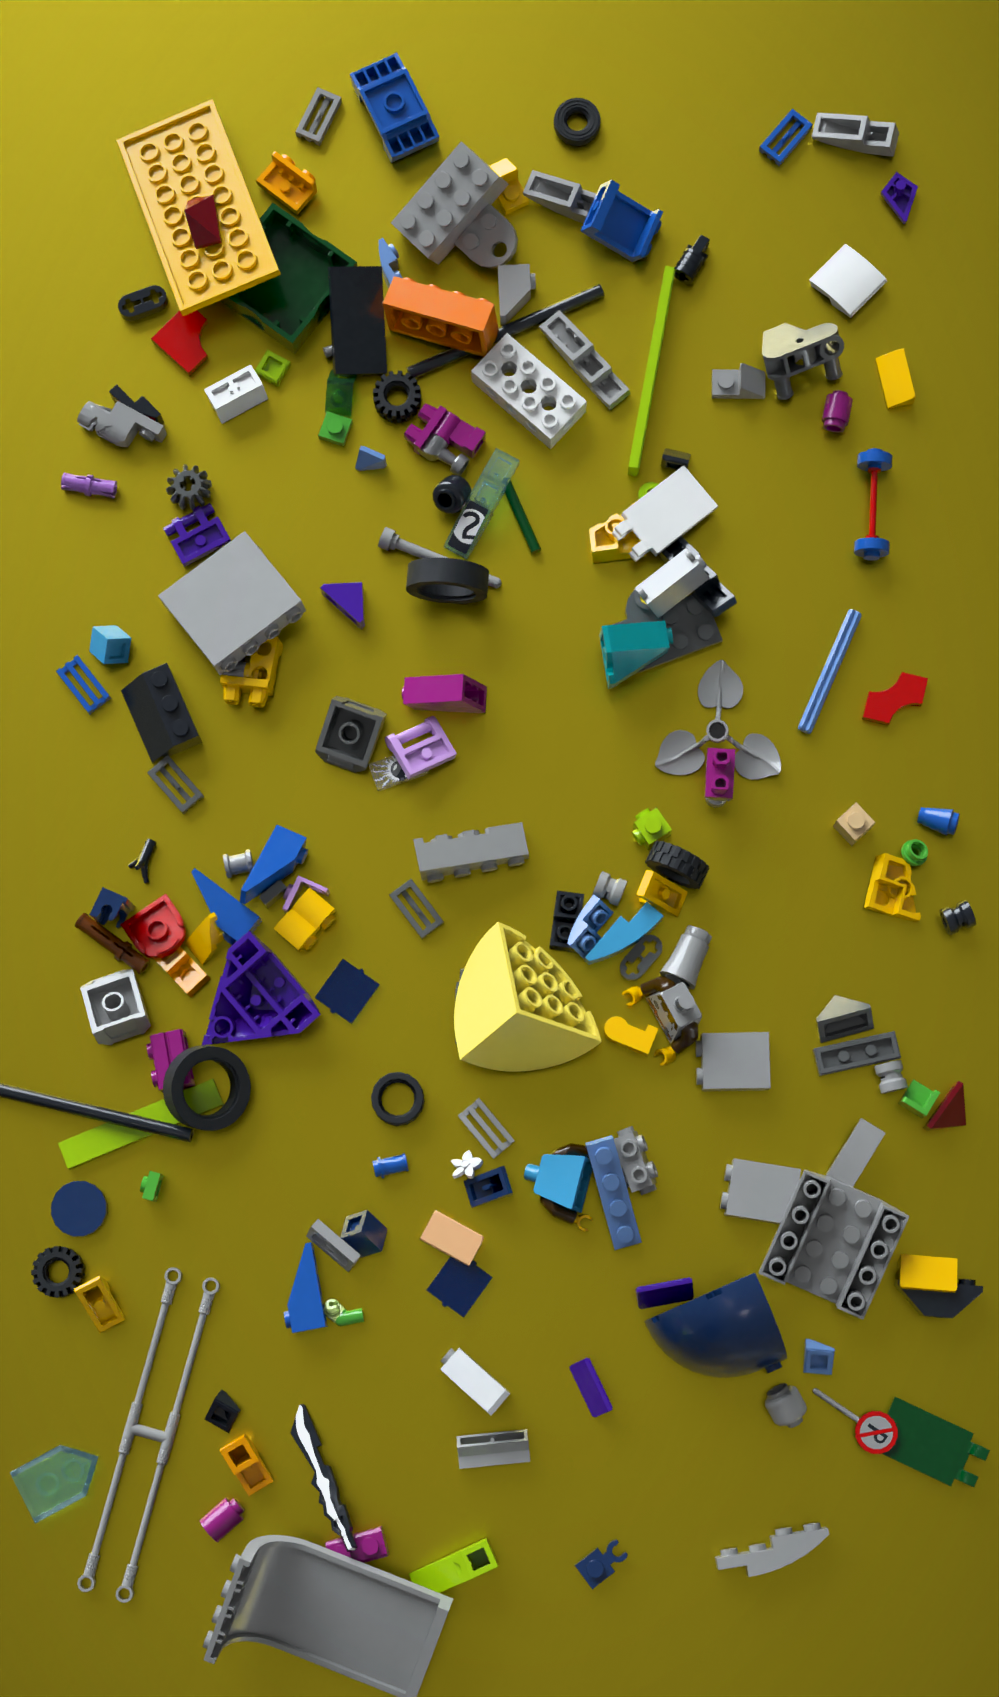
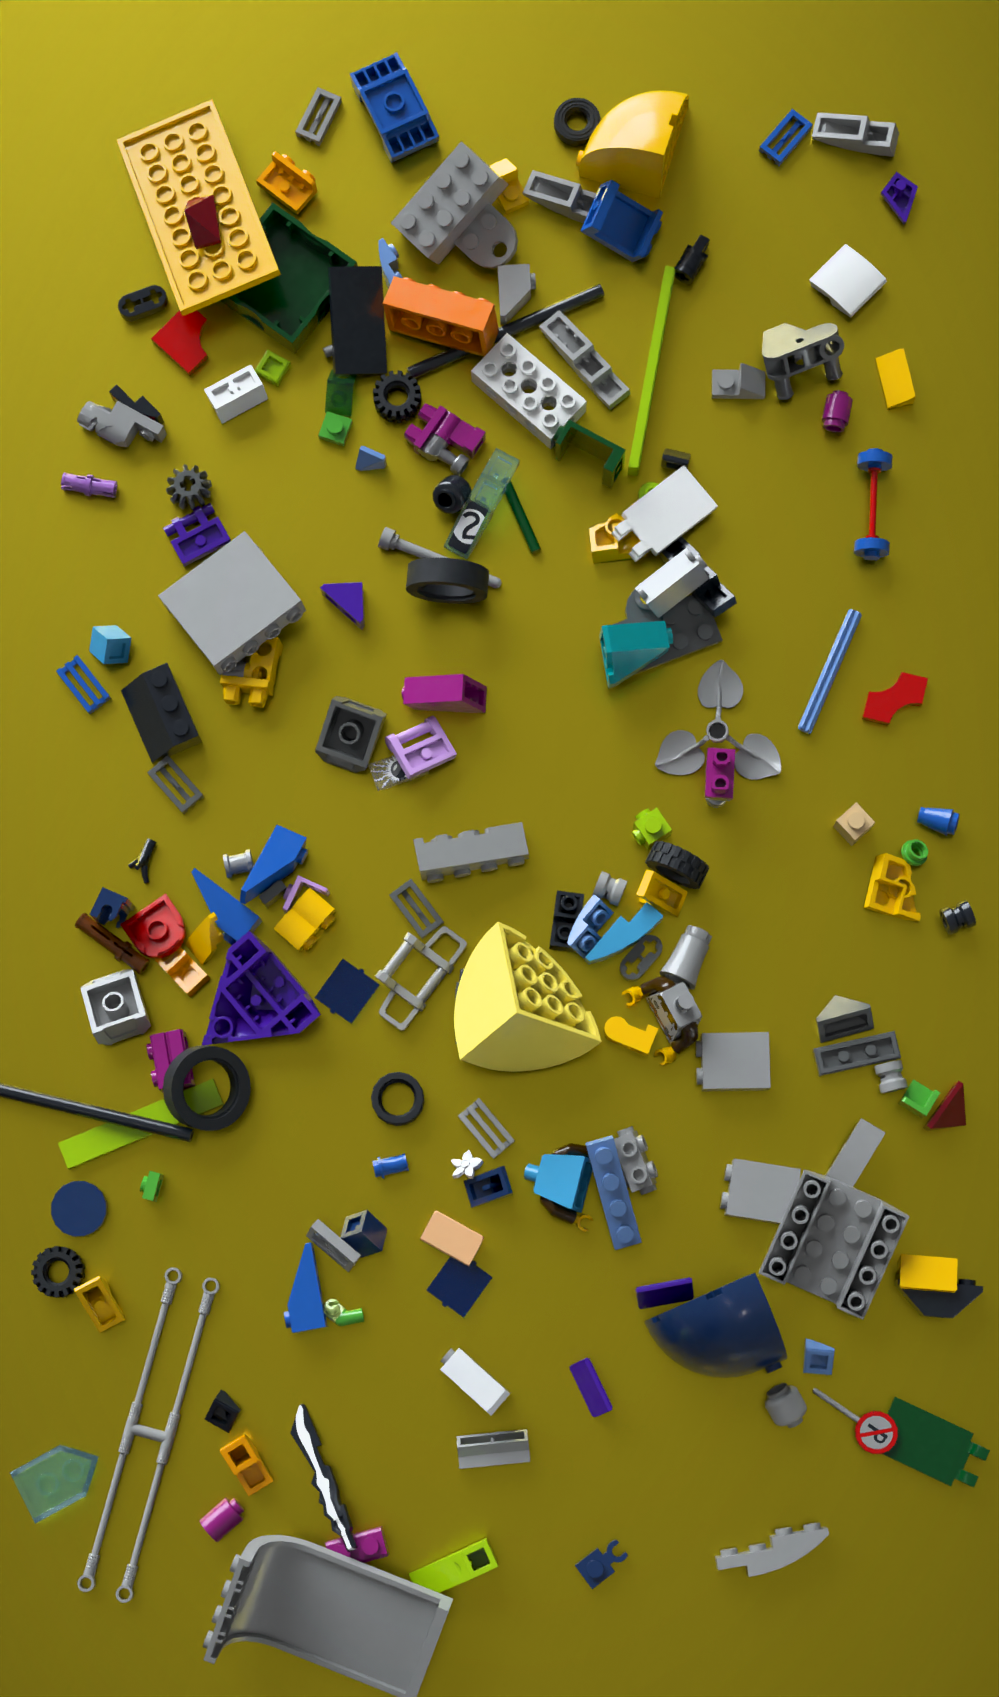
none -> light grey bar [375,926,467,1031]
none -> dark green panel [553,420,626,488]
none -> yellow brick [576,90,689,199]

